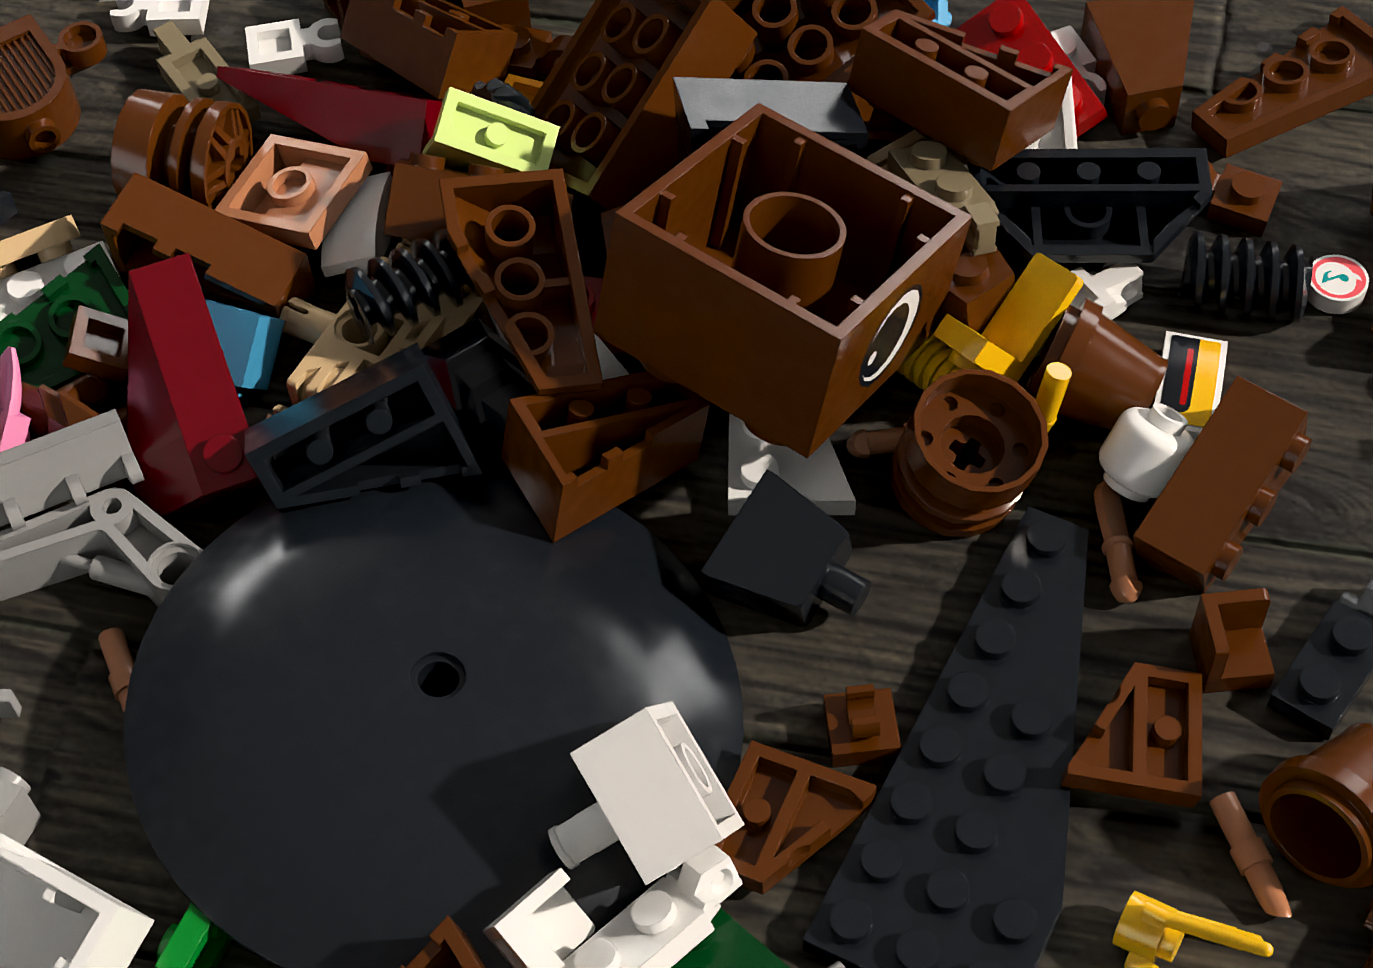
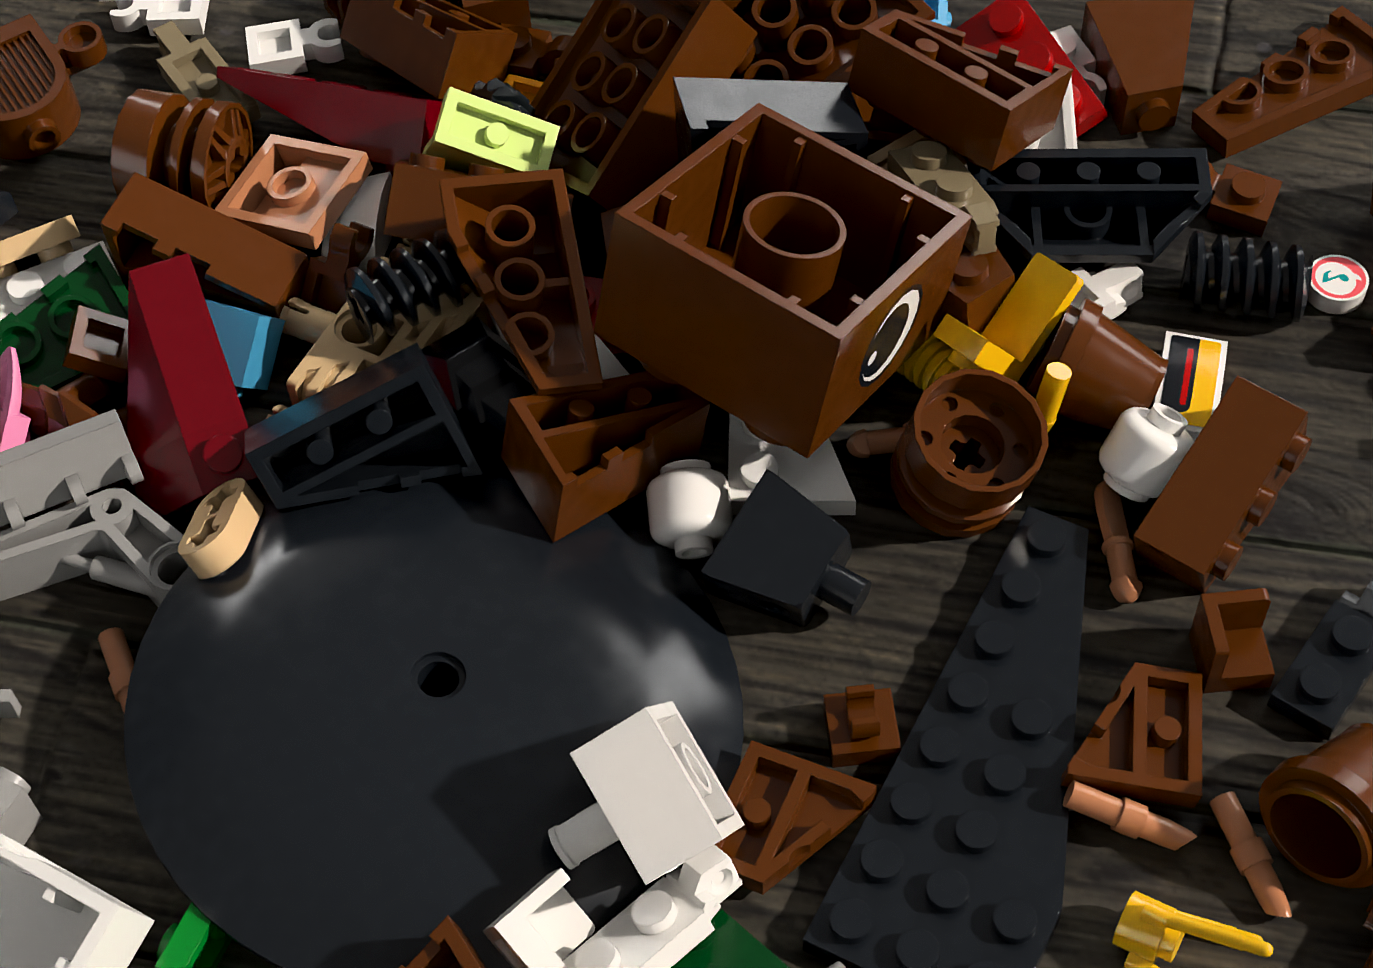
none -> tan beam [177,478,264,579]
none -> reddish brown plate [300,221,374,314]
none -> white head [646,459,733,559]
none -> nougat piece [1063,780,1198,851]

